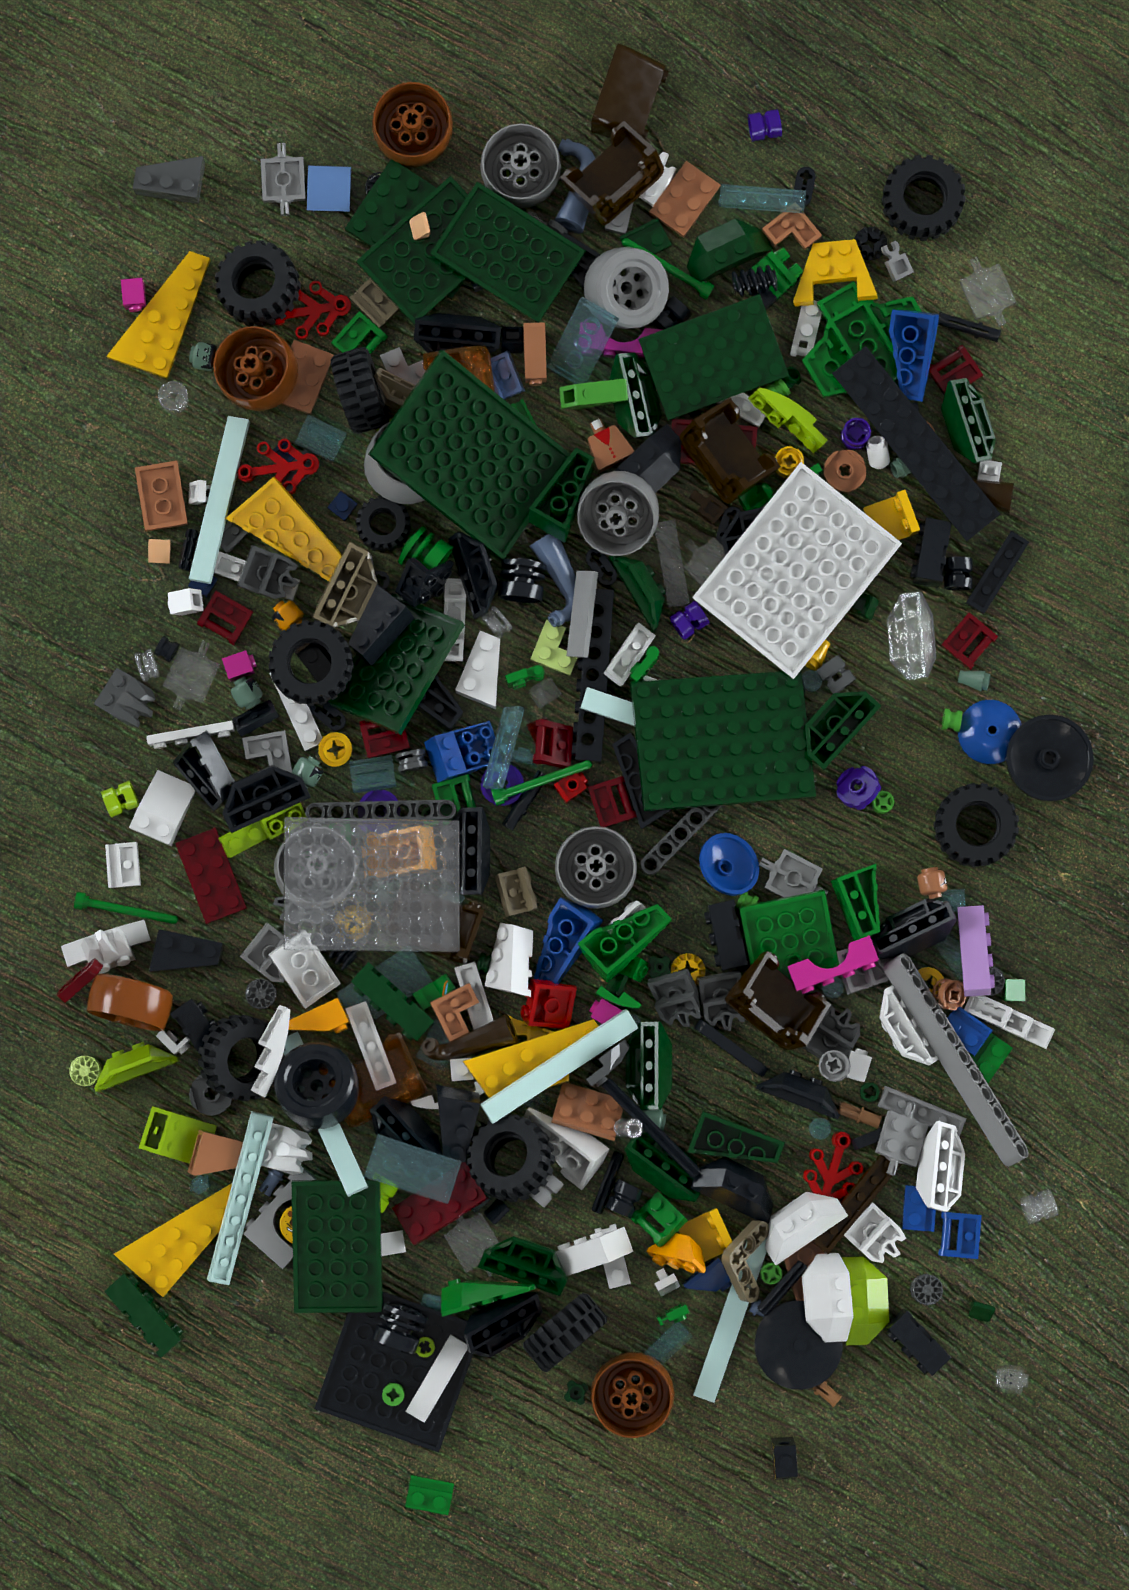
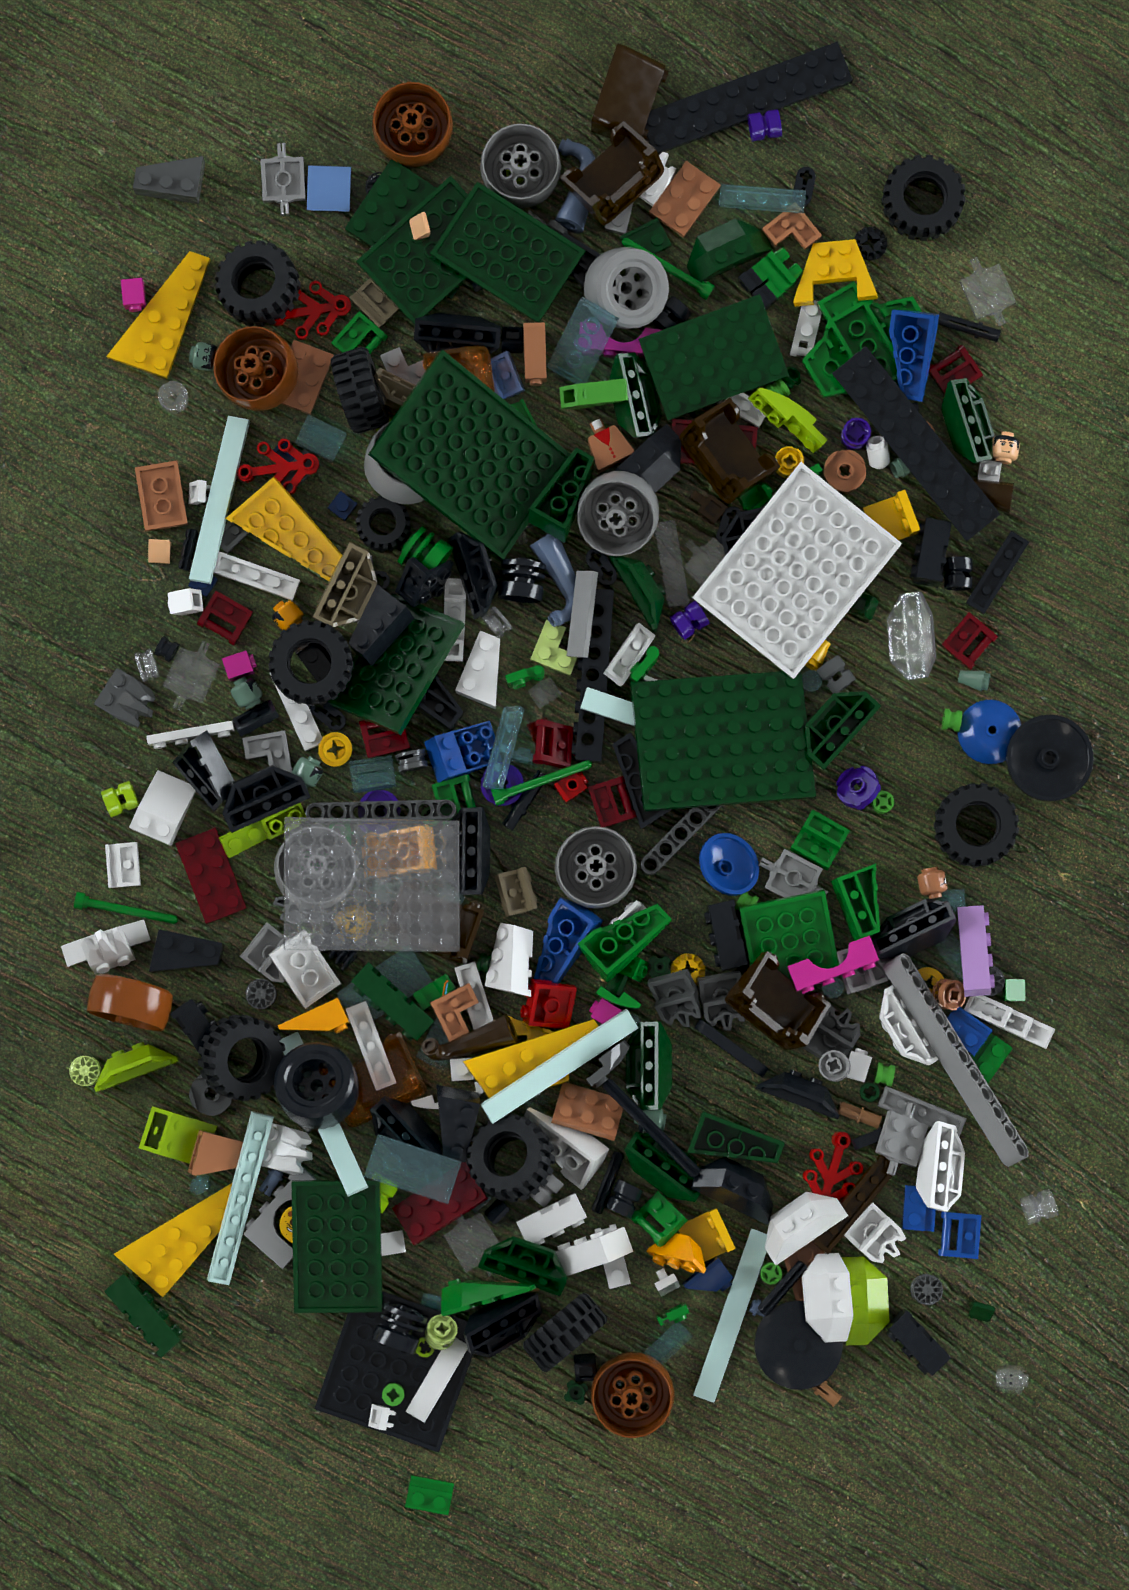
dark red beam [56,958,103,1003] -> none
white bracket [156,1030,190,1055] -> none
dark grey plate [237,545,299,599] -> none
white slope [251,1005,290,1097] -> none
clear bush [614,1118,642,1138] -> none
dark tan beam [722,1220,769,1303] -> none
black piece [731,265,778,298] -> none
black torso [771,1436,798,1480] -> none
clear light blue plate [809,1118,831,1140] -> none
light grey plate [881,241,914,282] -> none
none -> white tile [368,1404,396,1430]
none -> yellowish green wheel [425,1314,458,1350]
none -> white wedge [516,1193,587,1245]
none -> black slope [574,1353,597,1382]
none -> black plate [645,41,853,154]
none -> green slope [790,809,850,871]
none -> bright green wheel [874,1062,895,1087]
none -> light nougat head [992,432,1020,464]

